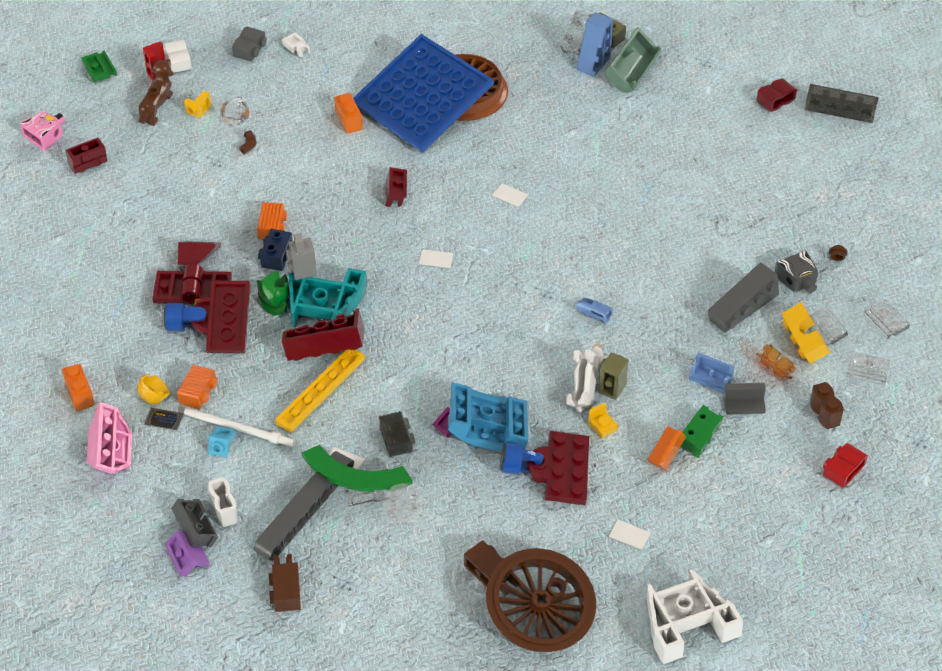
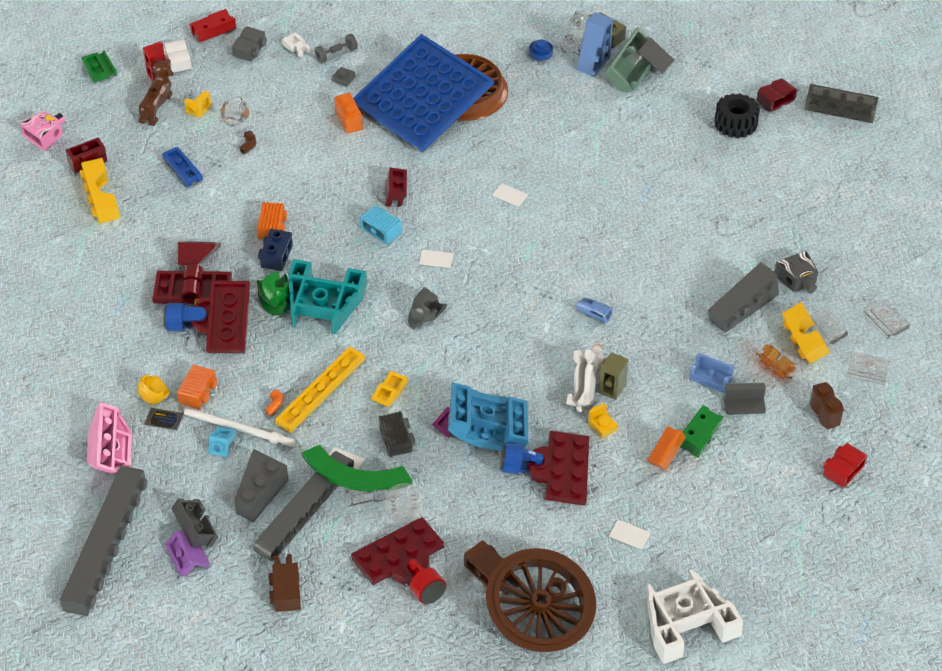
orange brick [62,364,95,411] -> none
white brick [209,477,238,527] -> none
dark red wedge [282,309,365,361] -> none
light grey hinge [286,233,317,280] -> none
reddish brown plate [829,245,848,261] -> none
none -> dark grey brick [60,465,148,616]
none -> yellow arch [79,158,120,224]
none -> blue plate [162,146,203,187]
none -> red piece [189,9,237,42]
none -> dark grey wedge [234,449,289,523]
none -> orange arm [264,389,284,417]
none -> dark grey wheel [314,33,358,63]
none -> dark grey plate [332,67,356,87]
none -> dark red plate [351,517,446,604]
none -> medium azure brick [360,205,402,245]
none -> yellow slope [371,370,409,408]
none -> dark grey helmet [408,287,448,329]
none -> blue plate [529,39,553,61]
none -> dark grey hinge [637,36,674,74]
none -> black tyre [714,93,760,138]

